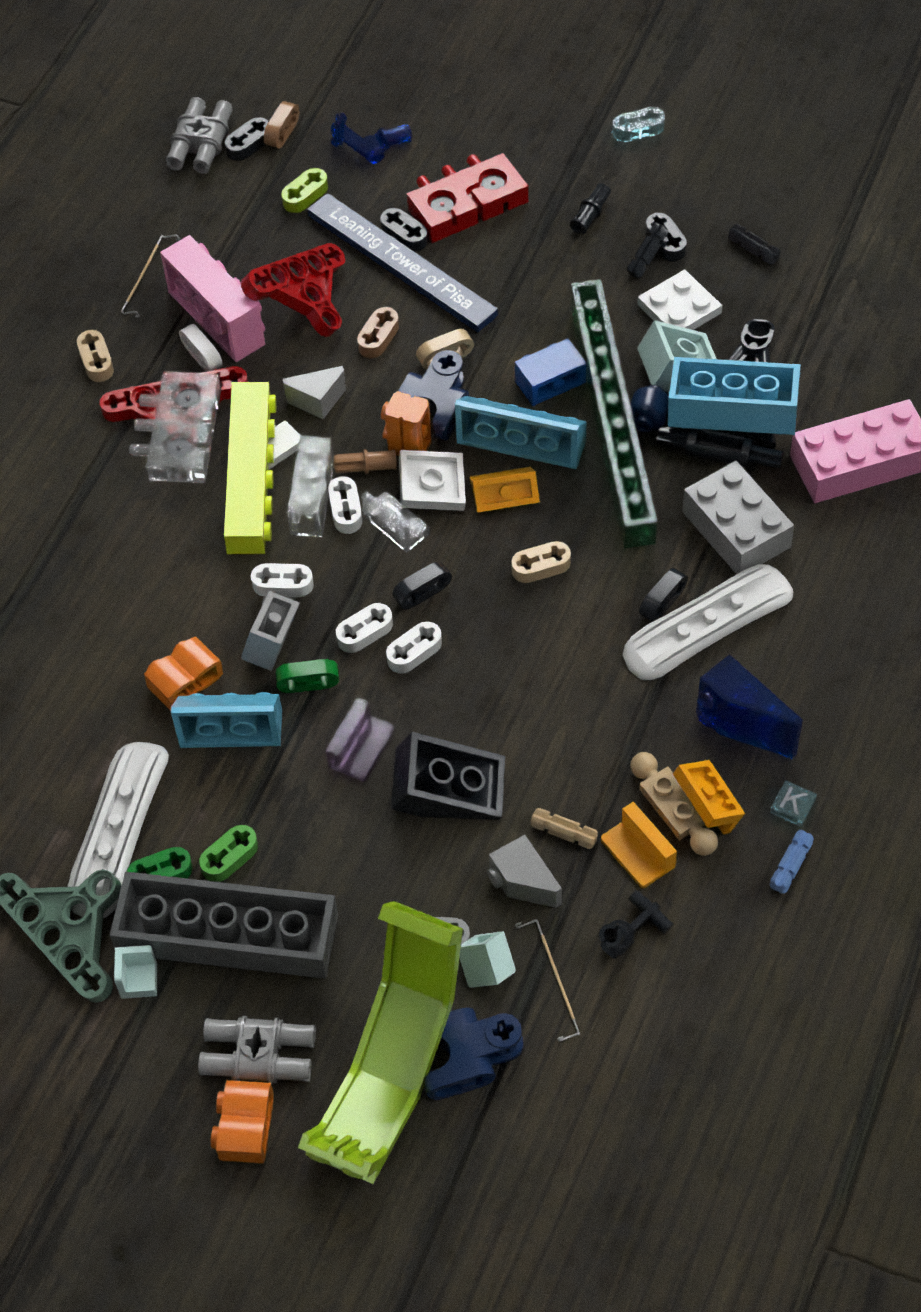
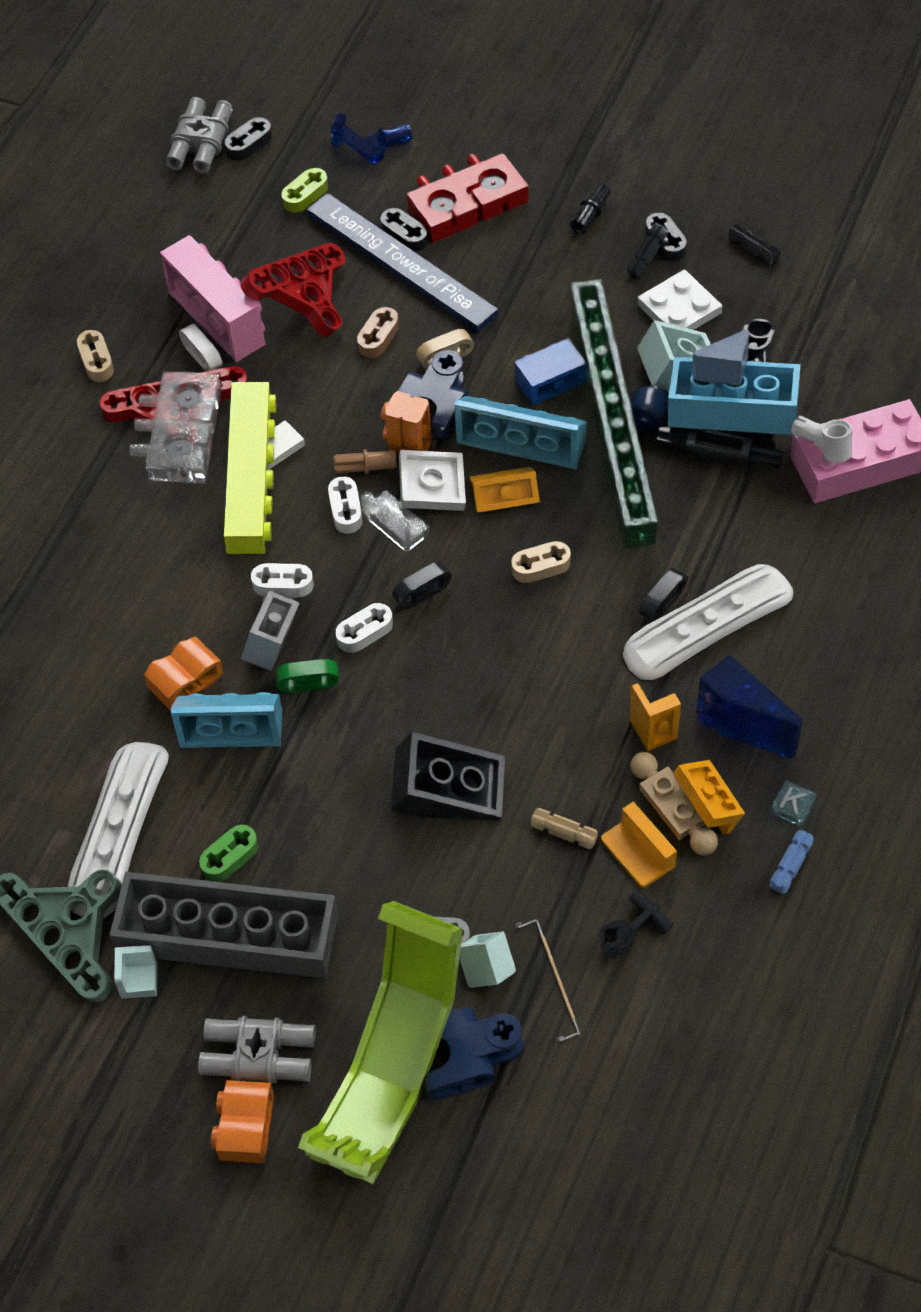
tan piece [121,234,180,317] -> none
green beam [127,847,193,879] -> none
medium nougat beam [264,101,299,148] -> none
light grey slope [283,366,346,419] -> none
clear brick [287,436,334,537] -> none
clear purple panel [326,697,394,781] -> none
white beam [386,621,442,674] -> none
light grey slope [487,835,562,908] -> none
clear light blue beam [612,107,665,142] -> none
light grey brick [682,461,794,574] -> none
none -> light orange panel [629,683,681,751]
none -> sand blue slope [692,329,749,386]
none -> white pin [791,416,852,463]

